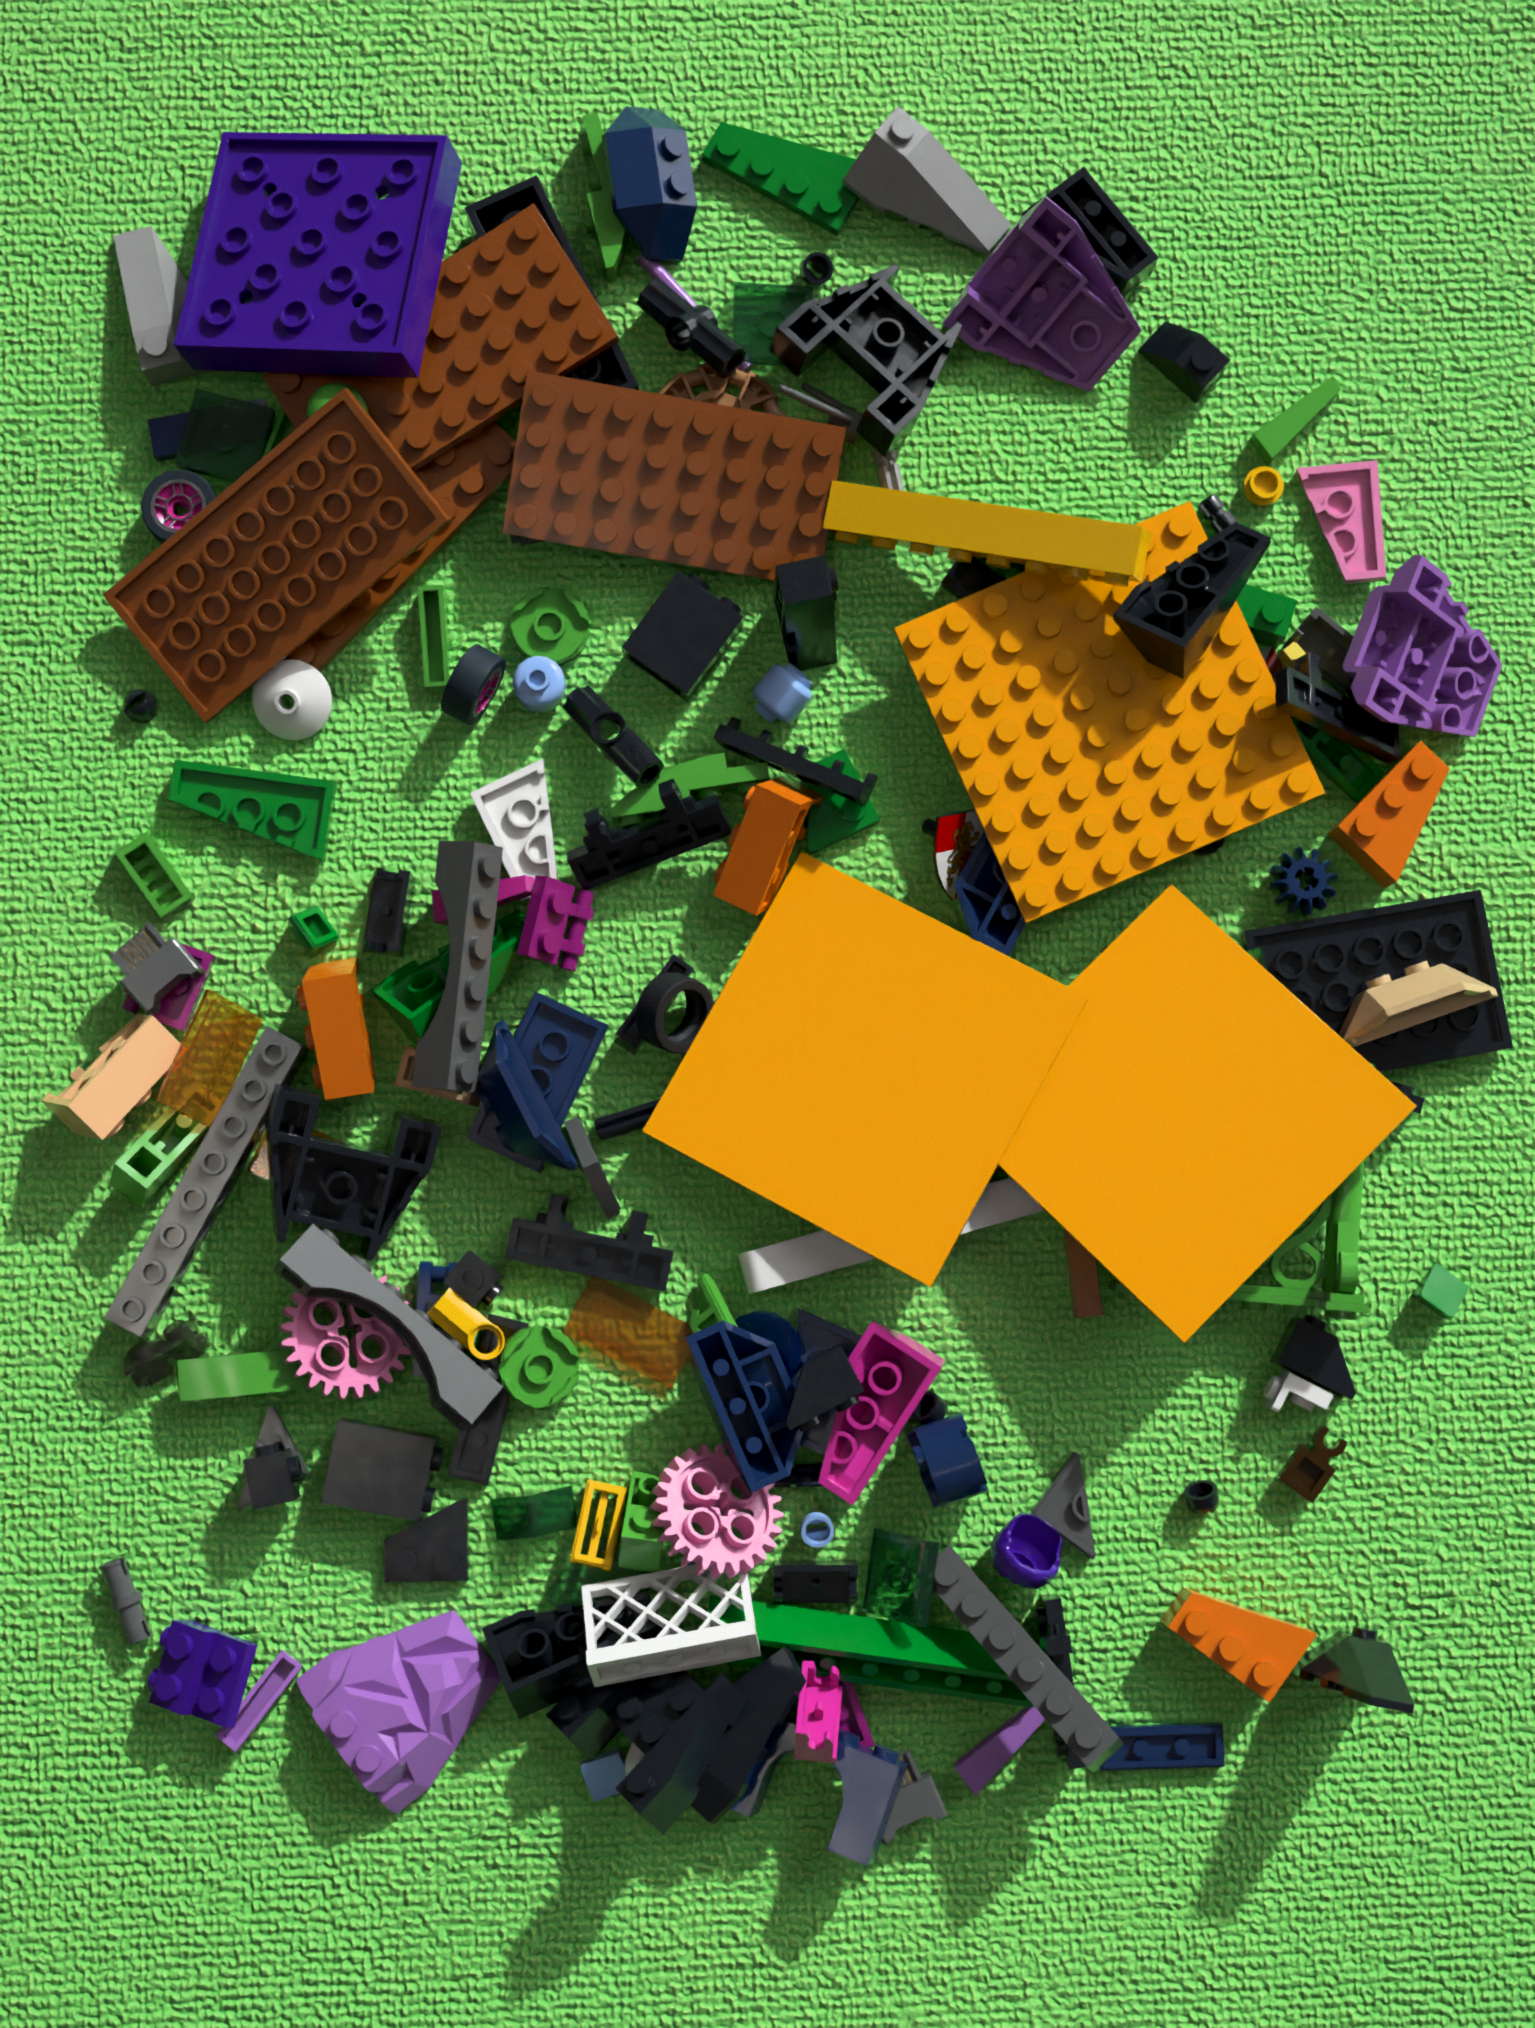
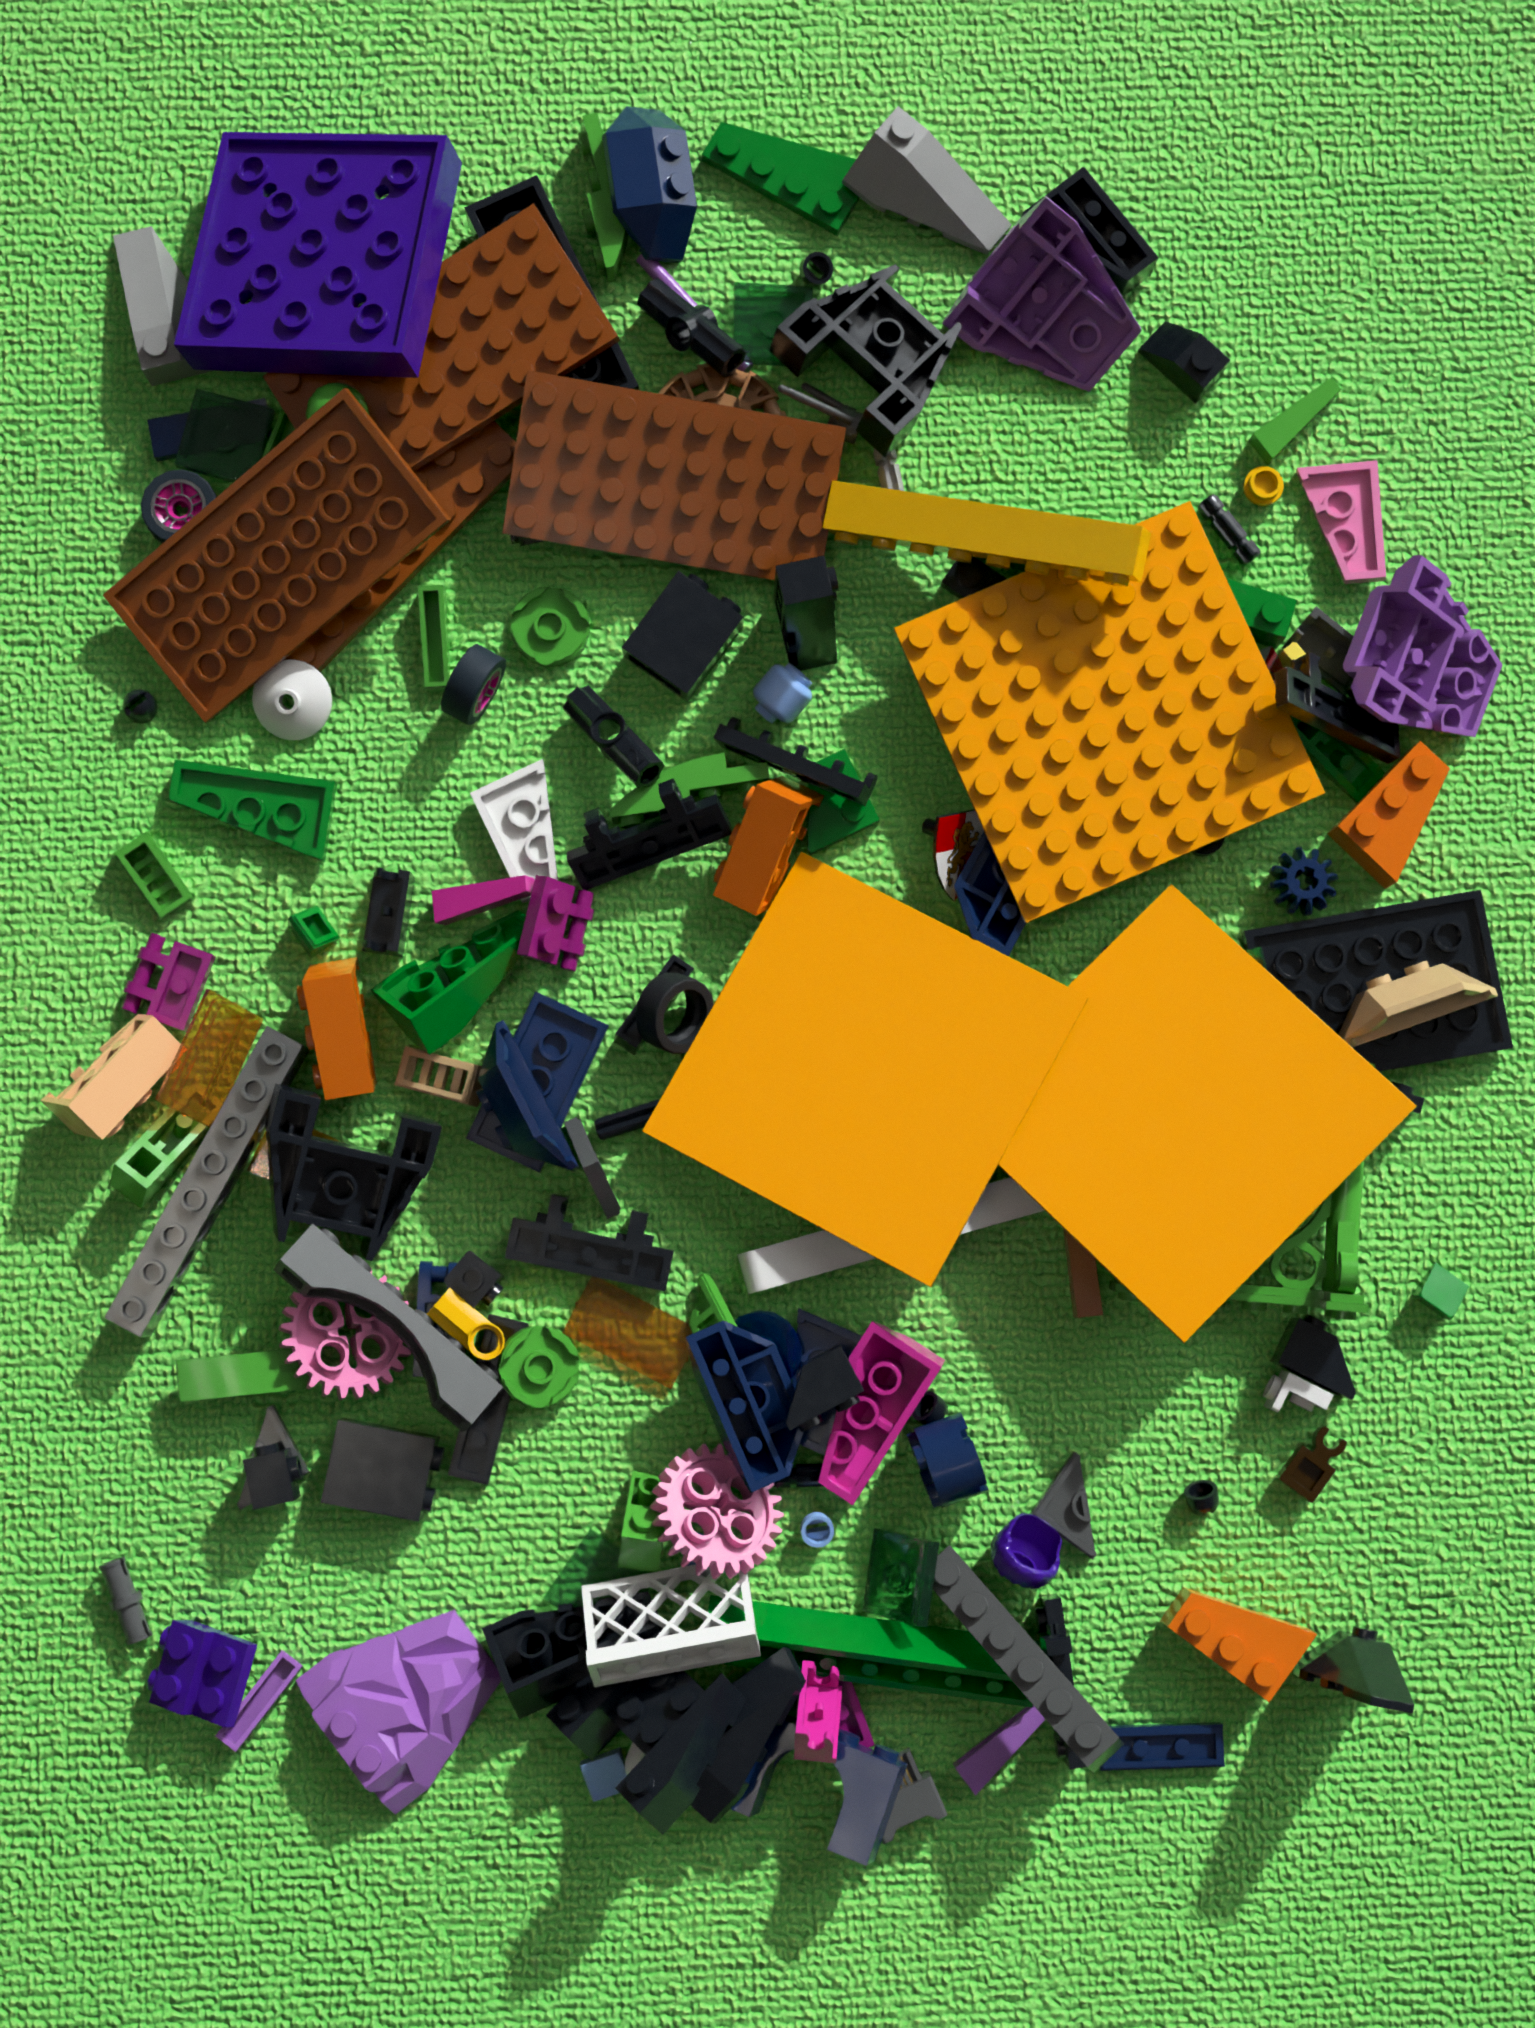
dark grey piece [109,923,206,1016] -> none
clear smoke hinge [124,1316,211,1388] -> none
black wing [384,1498,469,1582] -> none
dark grey arch [412,841,503,1093] -> none
clear green slope [490,1485,578,1541] -> none
light blue head [512,656,566,713] -> none
yellow tile [569,1479,628,1571] -> none
black hinge [773,1560,858,1603] -> none
black wedge [1113,522,1271,679] -> none

